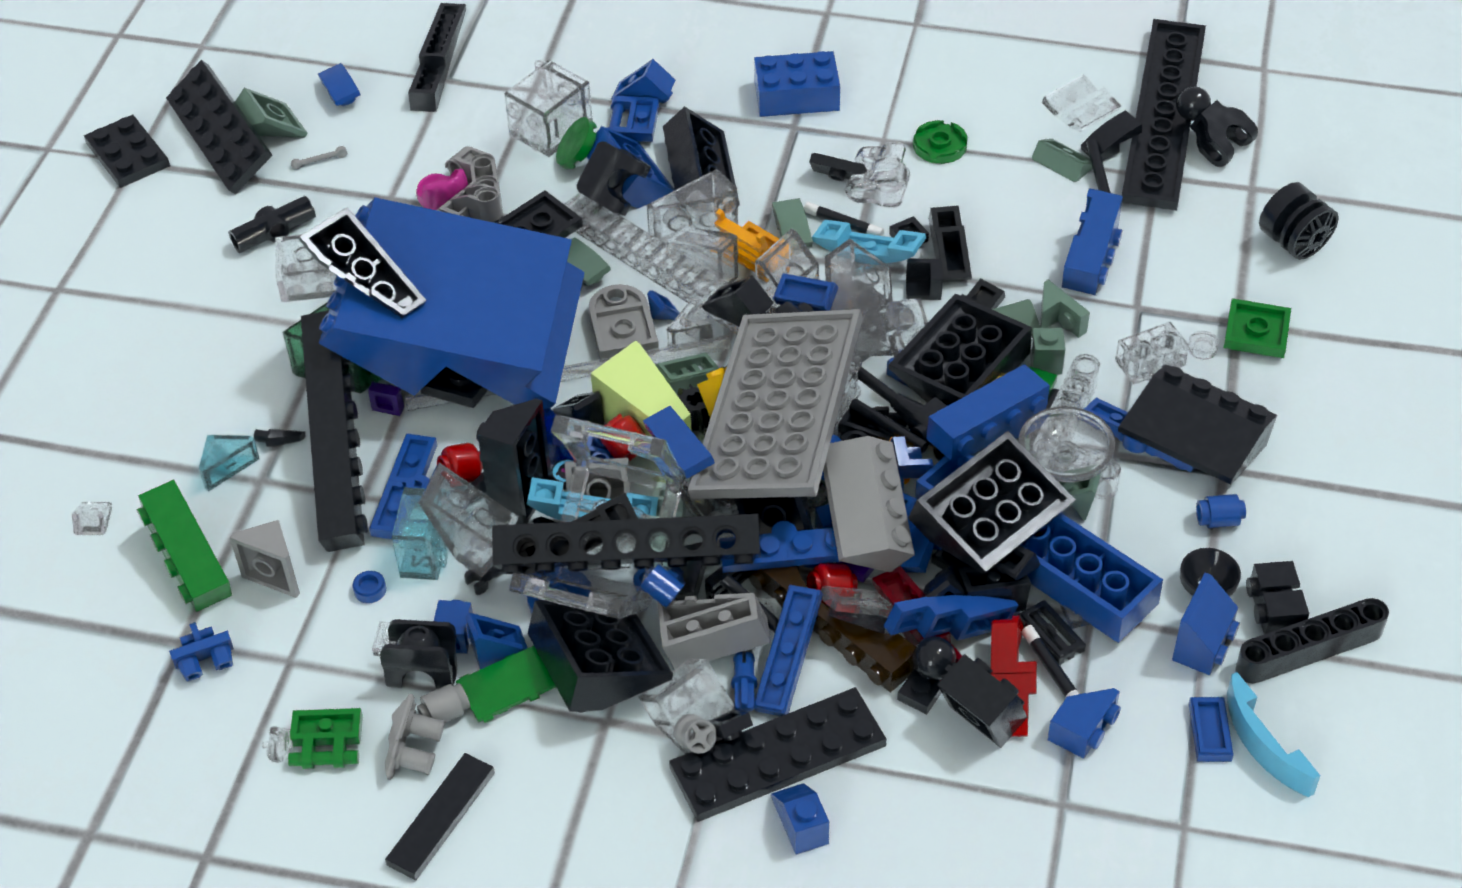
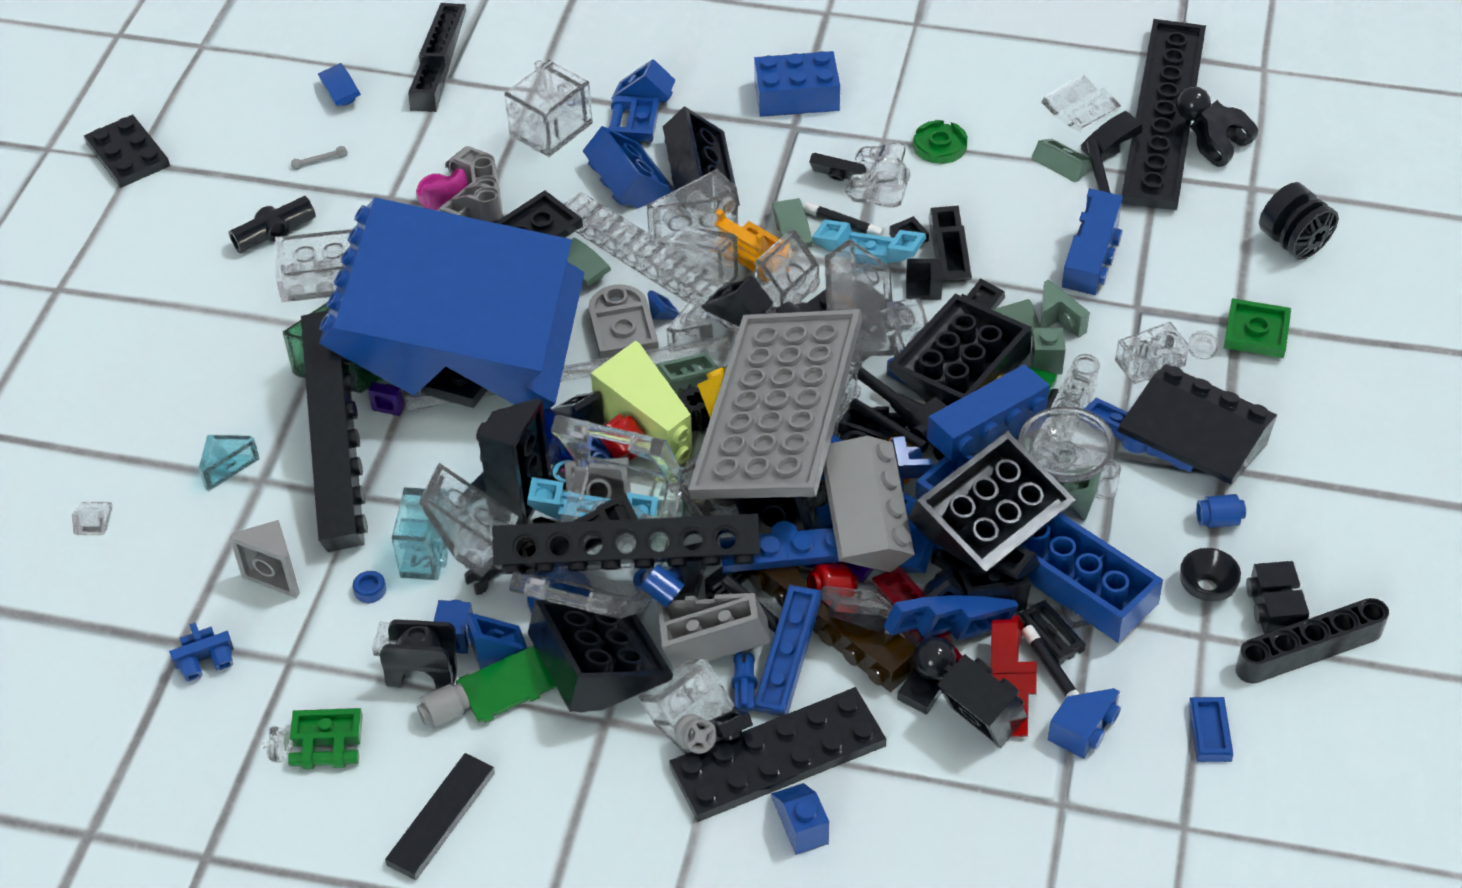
green wedge [136,479,232,612] -> none
black plate [166,60,273,195] -> none
sand green slope [235,87,308,137] -> none
black bar [253,428,306,447] -> none
black wedge [299,207,427,318] -> none
blue hinge [369,433,437,541] -> none
light grey connector [385,694,445,780] -> none
red head [437,442,483,486] -> none
green tile [556,117,597,170] -> none
black piece [576,141,651,216] -> none
blue tile [643,406,715,479] -> none
blue tile [773,273,839,311] -> none
blue slope [1172,573,1240,675] -> none
medium azure slope [1227,672,1321,797] -> none

